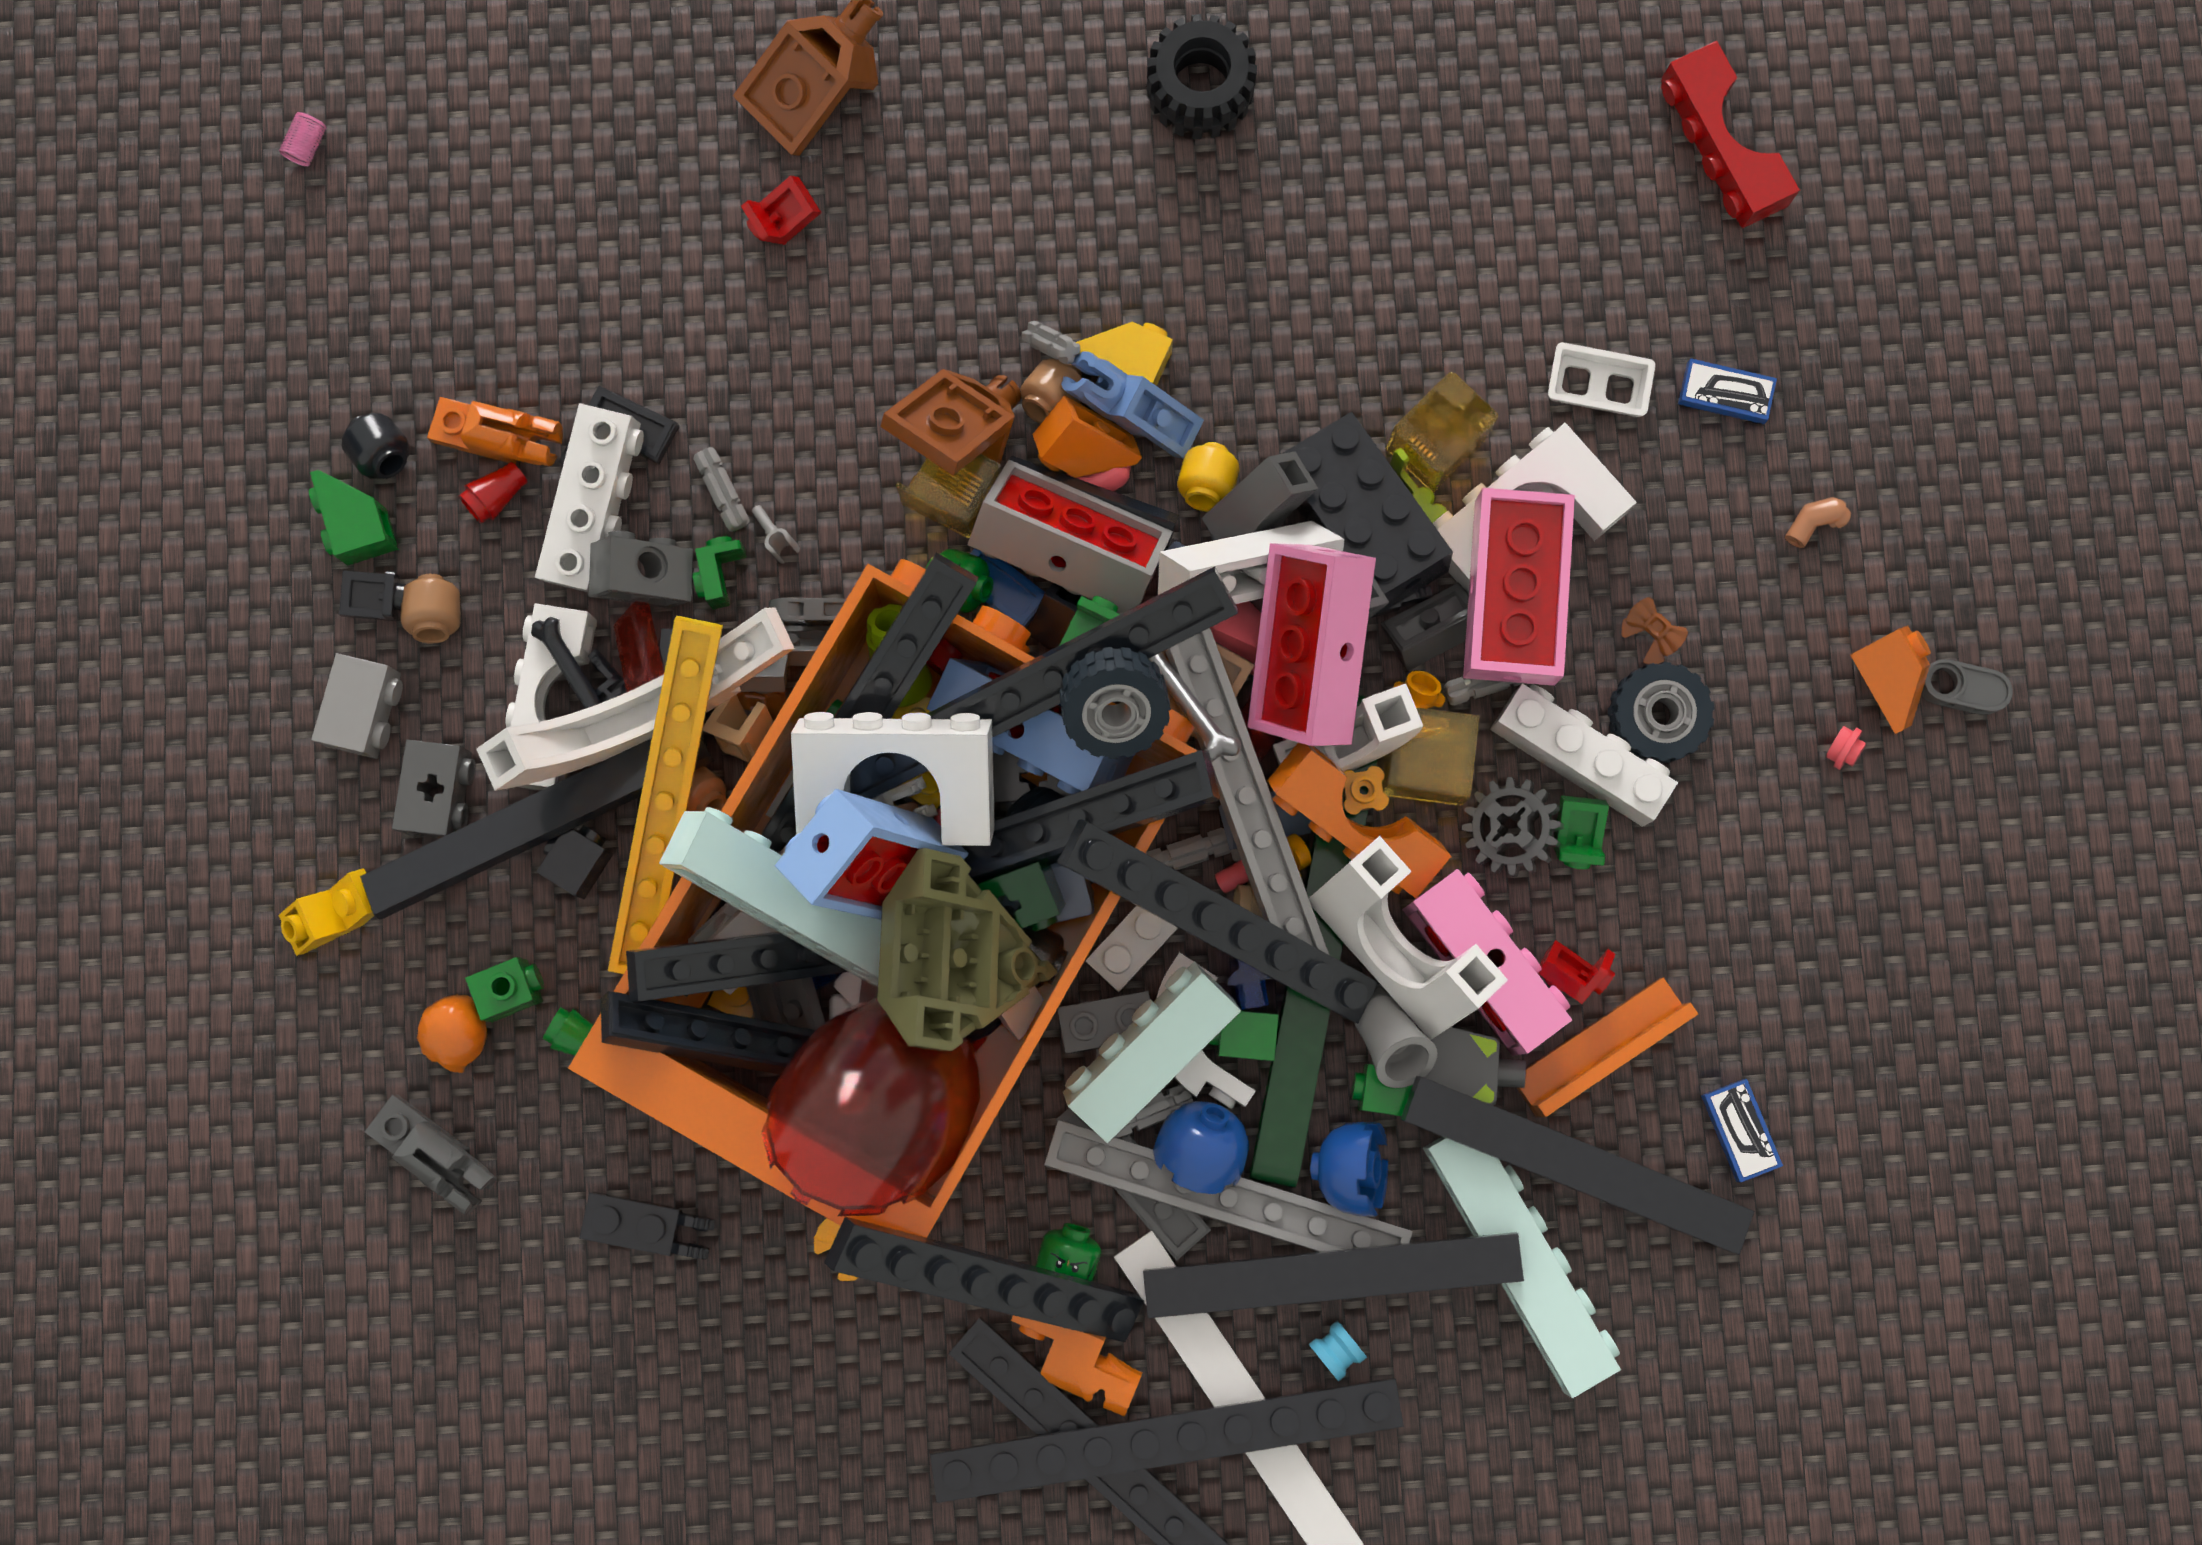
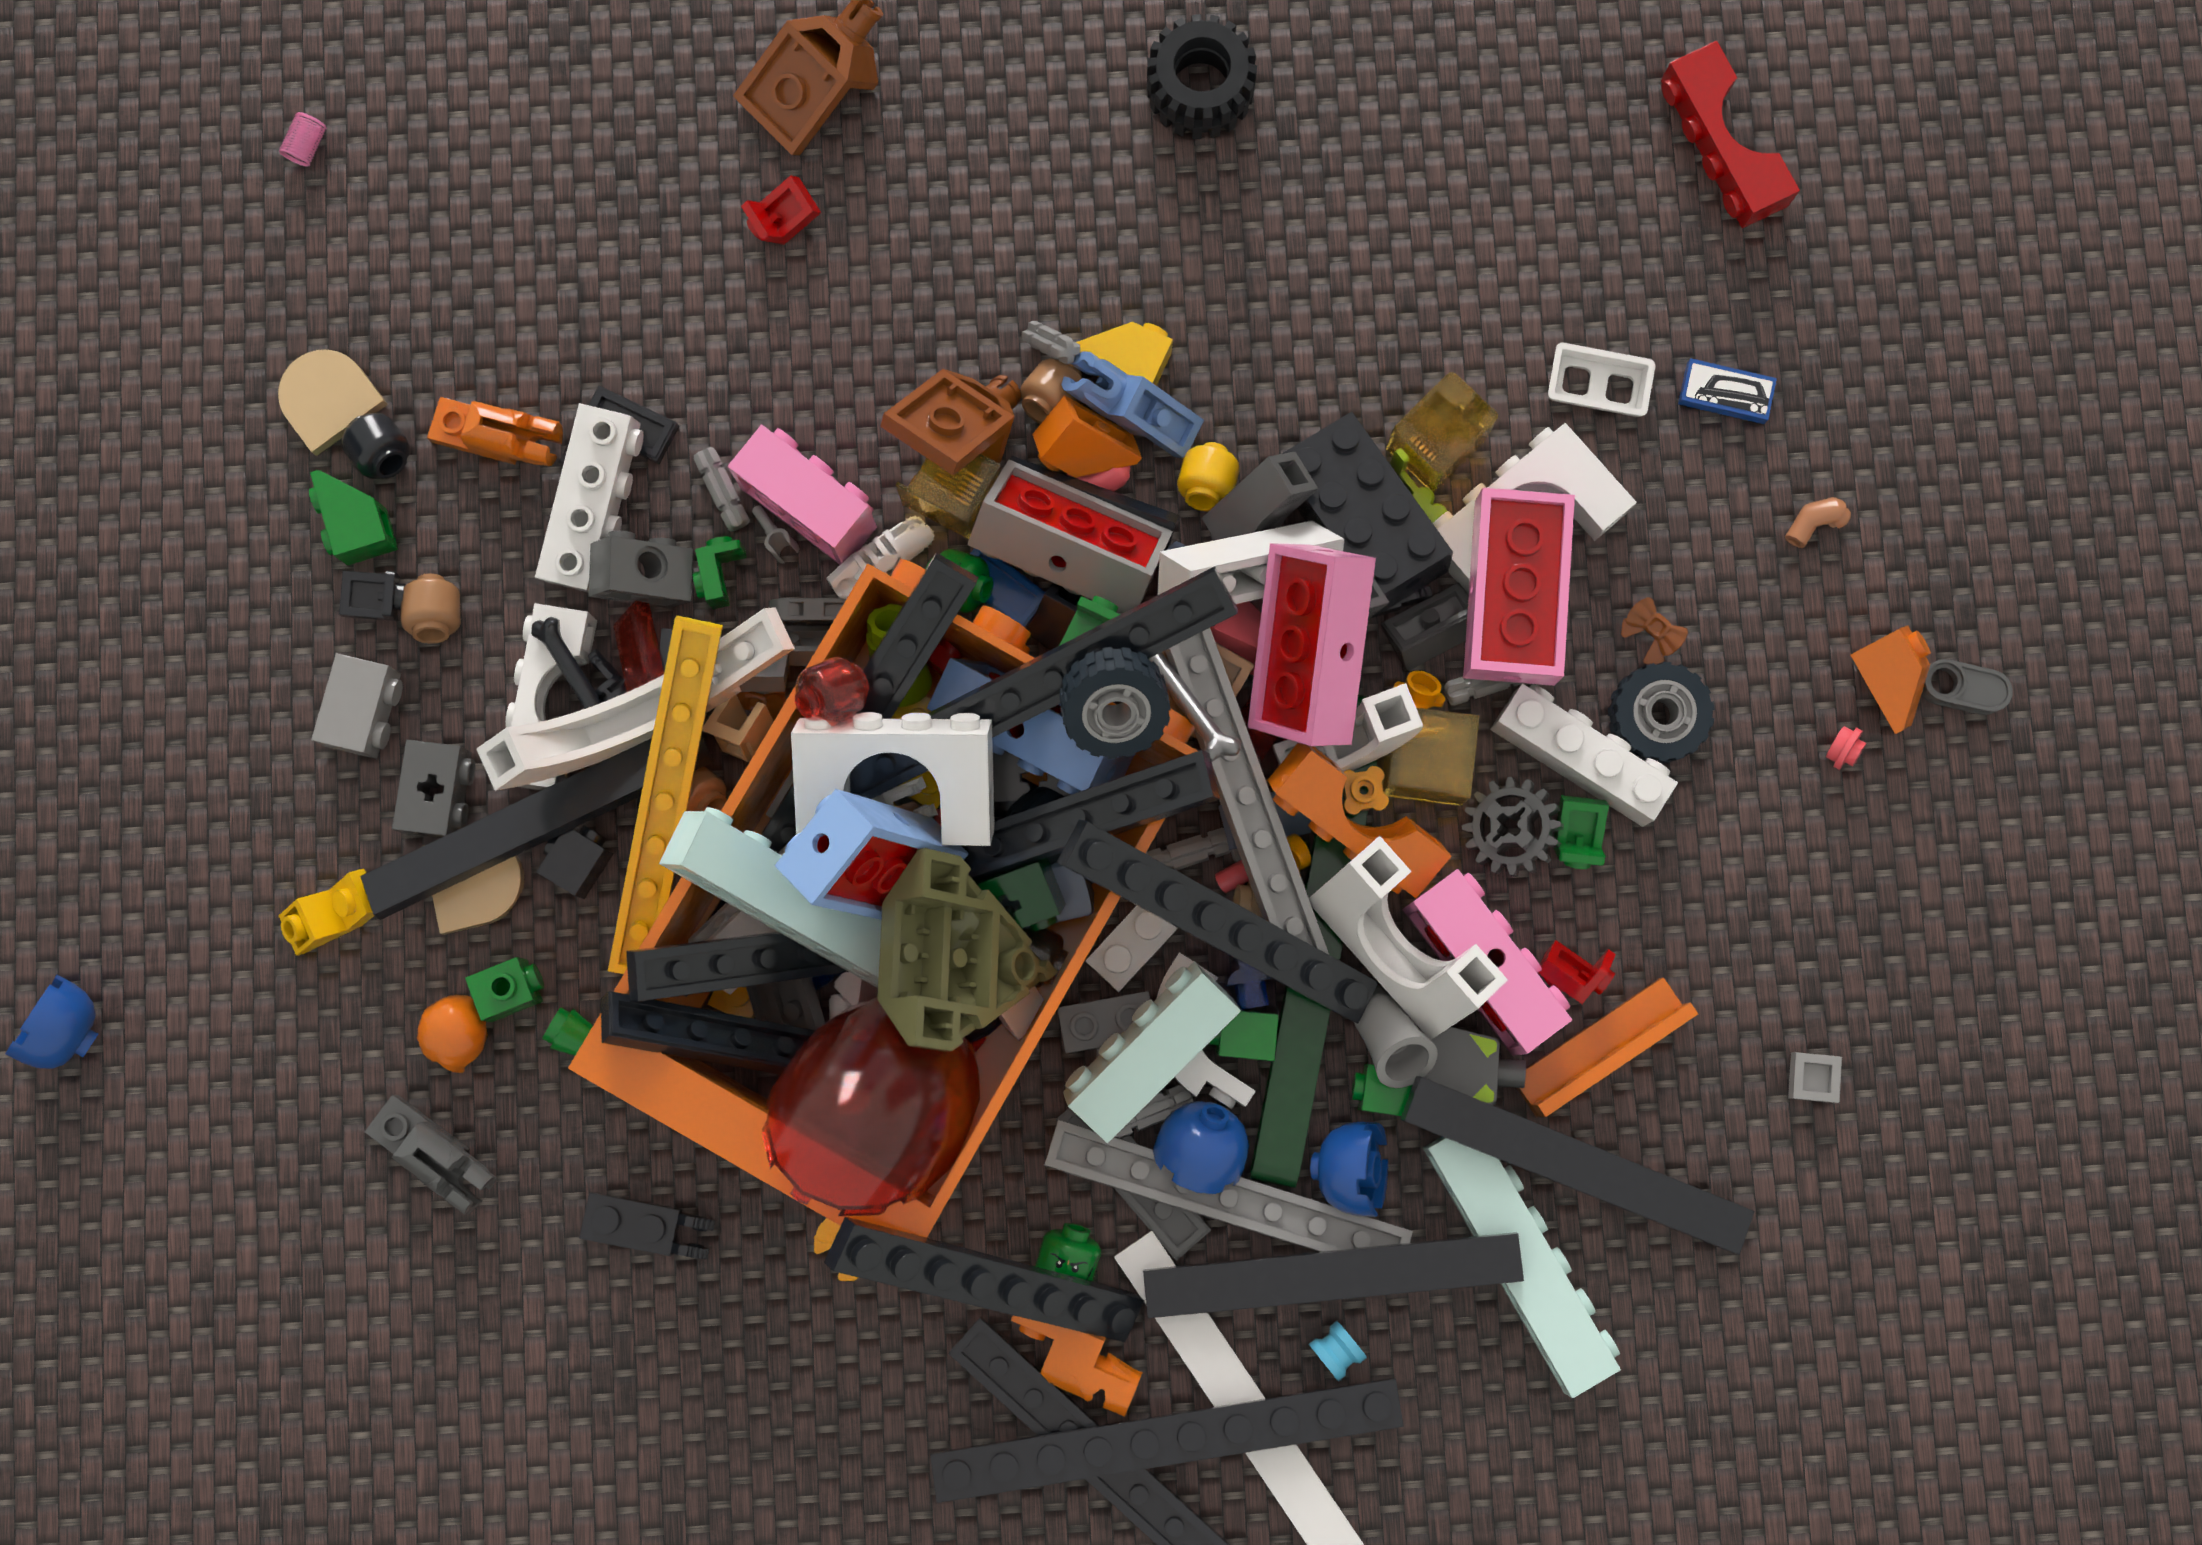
red cone [458,462,528,524] -> none
tile [1701,1079,1783,1183] -> none
none -> blue cylinder [5,975,98,1069]
none -> tan tile [278,350,388,456]
none -> tan tile [422,845,524,935]
none -> bright pink brick [727,424,877,565]
none -> clear red head [795,656,869,726]
none -> white hinge [826,516,935,599]
none -> light grey plate [1788,1052,1842,1103]

